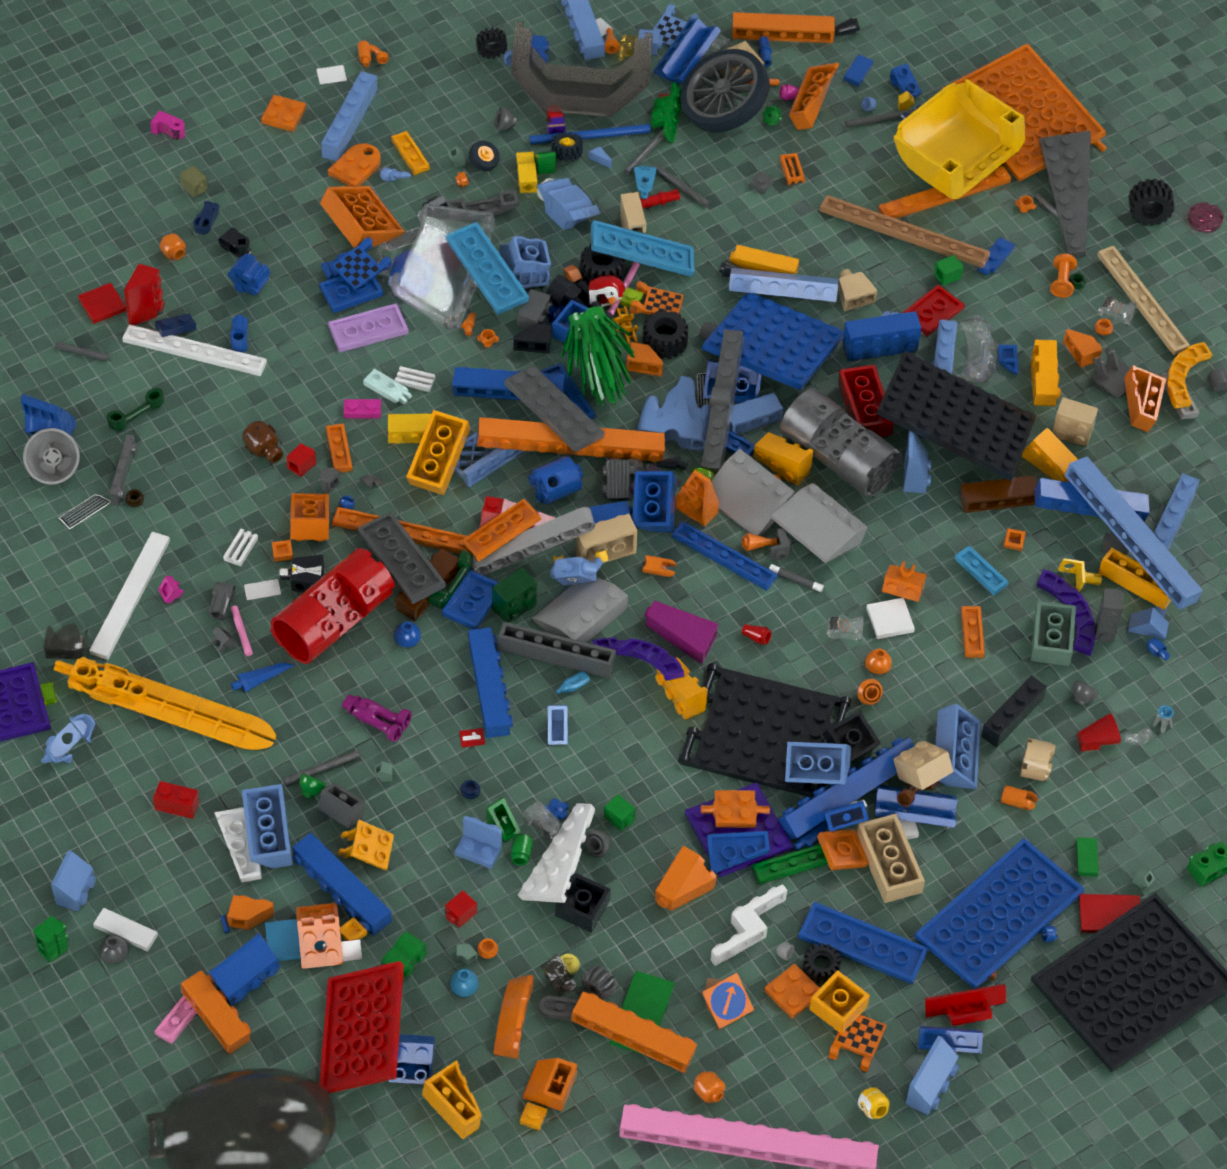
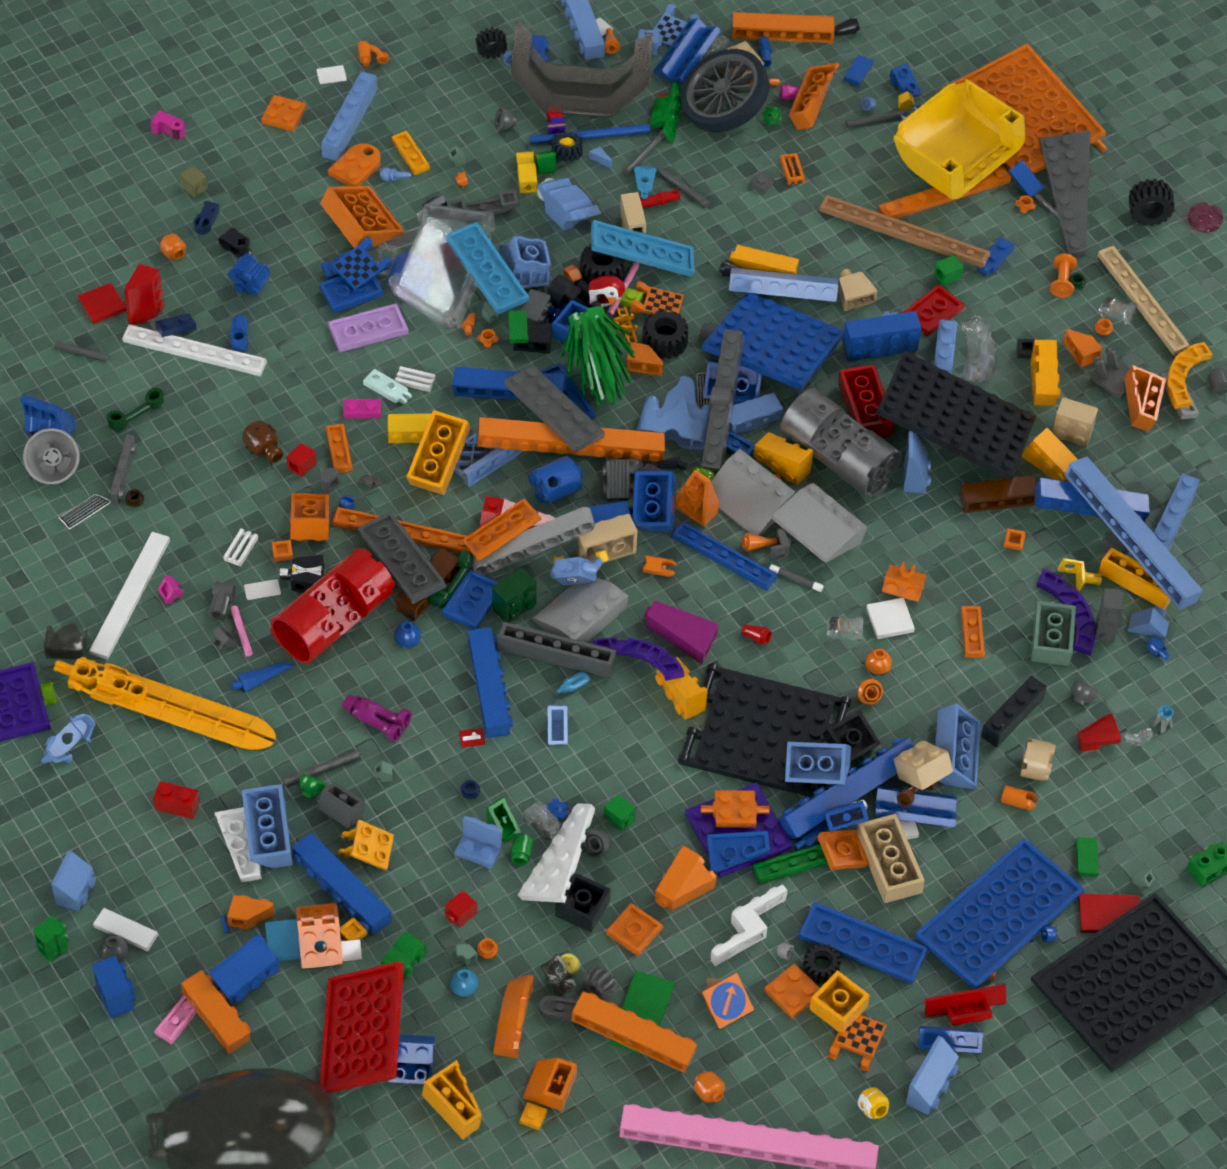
black wheel [469,140,500,171] -> none
clear yellow slope [618,35,638,60] -> none
dark azure plate [955,546,1008,595] -> none
blue slope [998,345,1018,375] -> none
none -> blue brick [92,955,136,1018]
none -> sand green piece [482,301,498,323]
none -> green tile [508,311,528,343]
none -> orange tile [606,903,663,957]
none -> blue tile [1008,160,1043,197]
none -> black brick [1016,339,1036,358]

